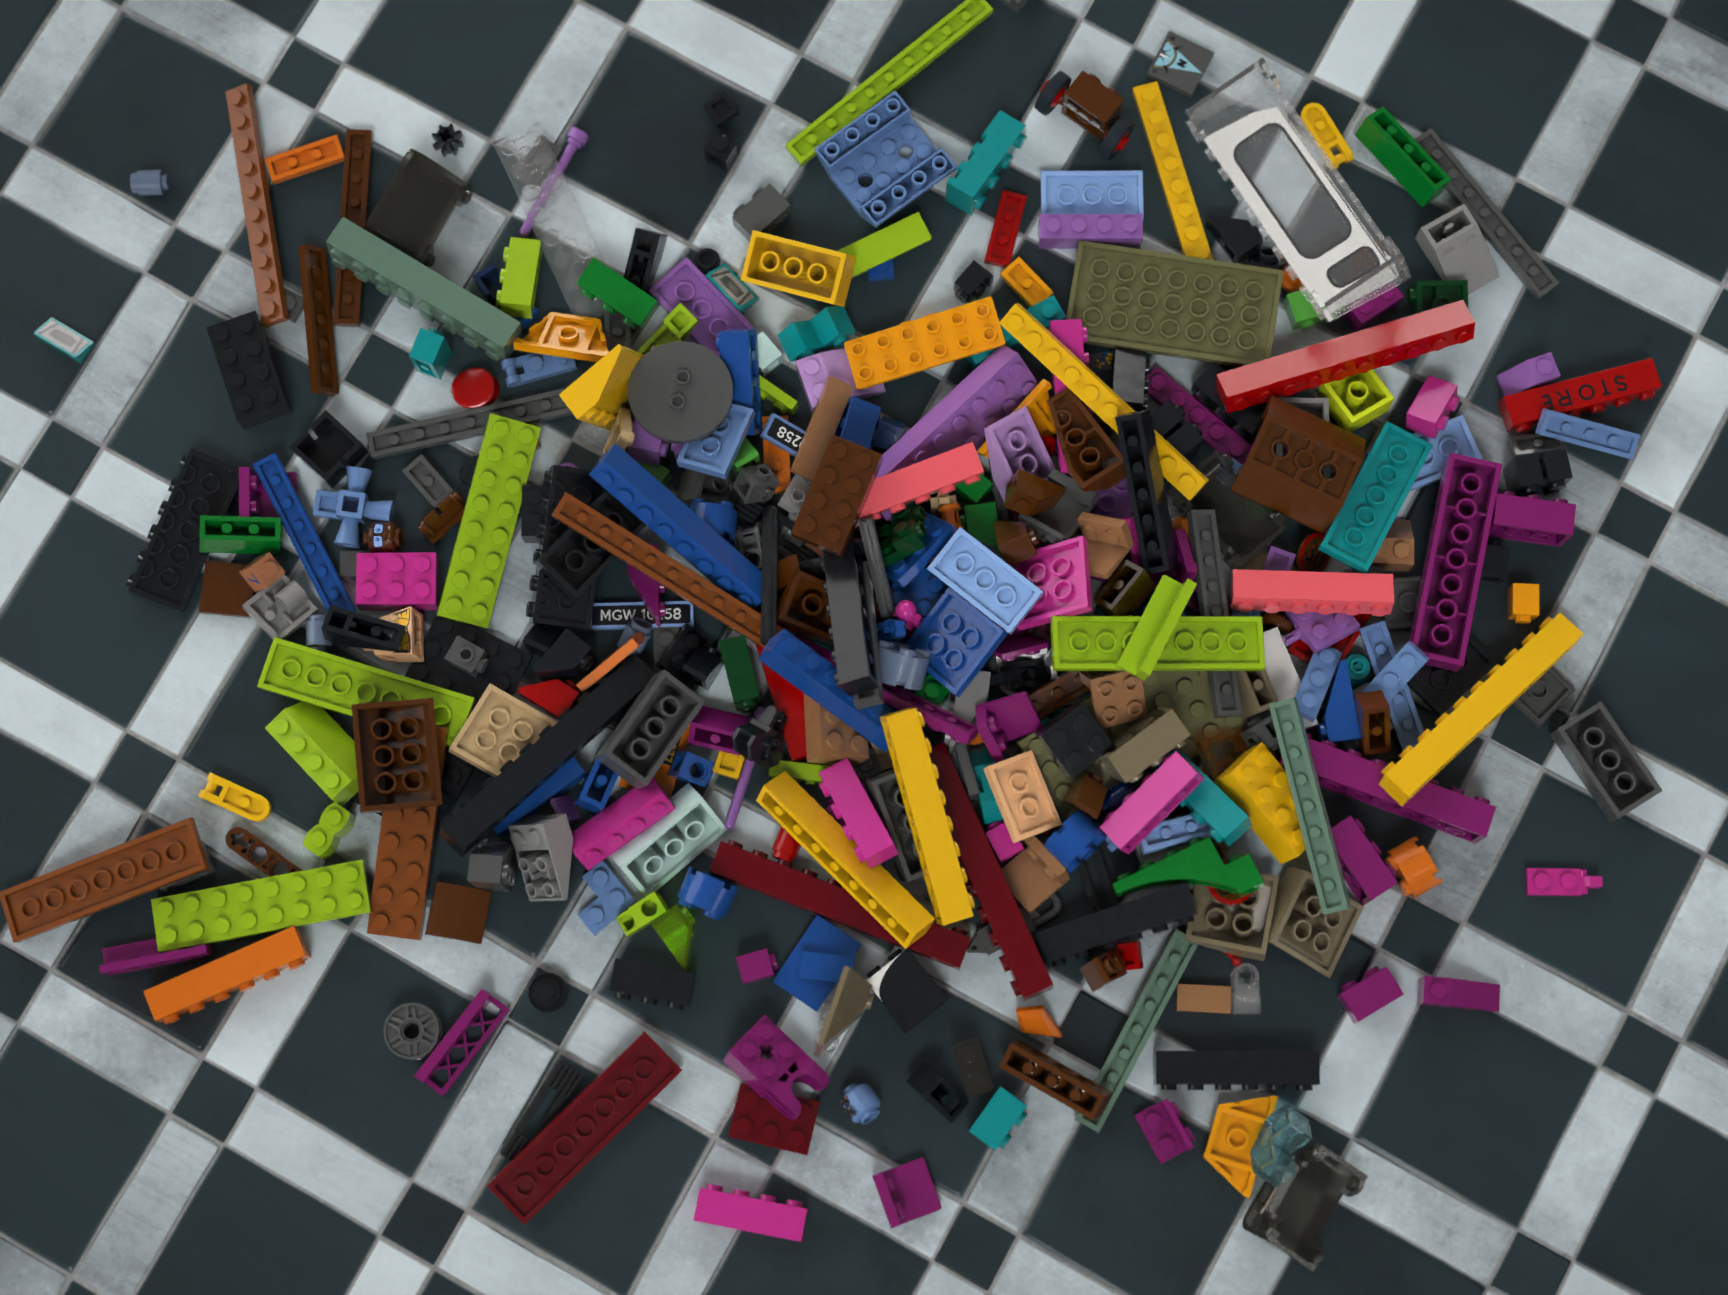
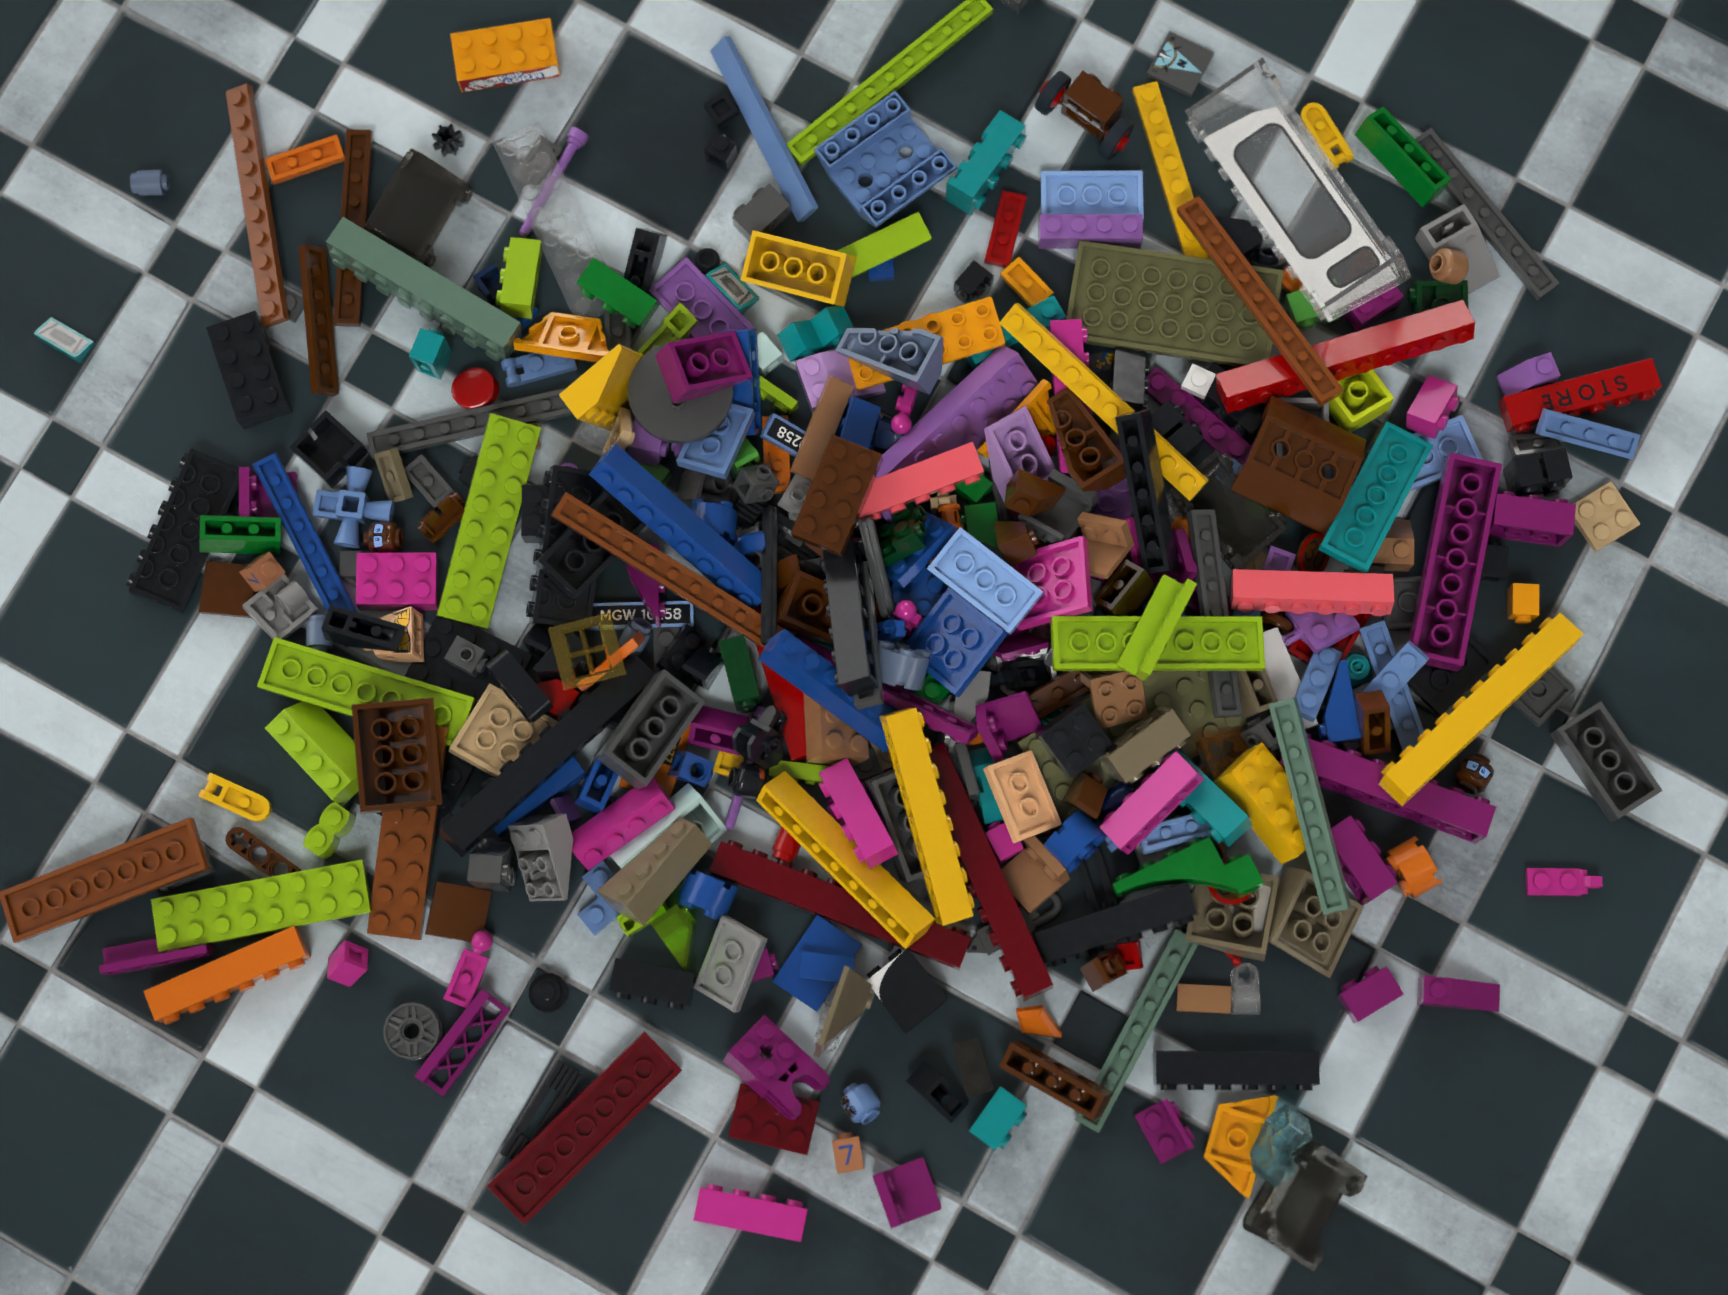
none -> dark pink panel [327,940,368,987]
none -> dark tan plate [373,447,413,503]
none -> dark pink plate [443,930,493,1008]
none -> light orange brick [450,18,561,92]
none -> black beam [484,649,553,724]
none -> clear yellow piece [548,613,626,690]
none -> dark tan wedge [597,818,712,925]
none -> magenta slope [655,330,753,404]
none -> light grey tile [694,915,768,1013]
none -> medium blue tile [710,36,819,222]
none -> black head [727,762,769,799]
none -> blue piece [735,531,766,555]
none -> nougat brick [832,1132,864,1174]
none -> sand blue wedge [835,328,944,395]
none -> dark pink plate [891,384,919,434]
none -> dark orange plate [1177,196,1343,406]
none -> white plate [1181,363,1216,399]
none -> medium nougat head [1429,248,1469,284]
none -> reddish brown head [1454,754,1494,795]
none -> tan plate [1574,481,1640,553]

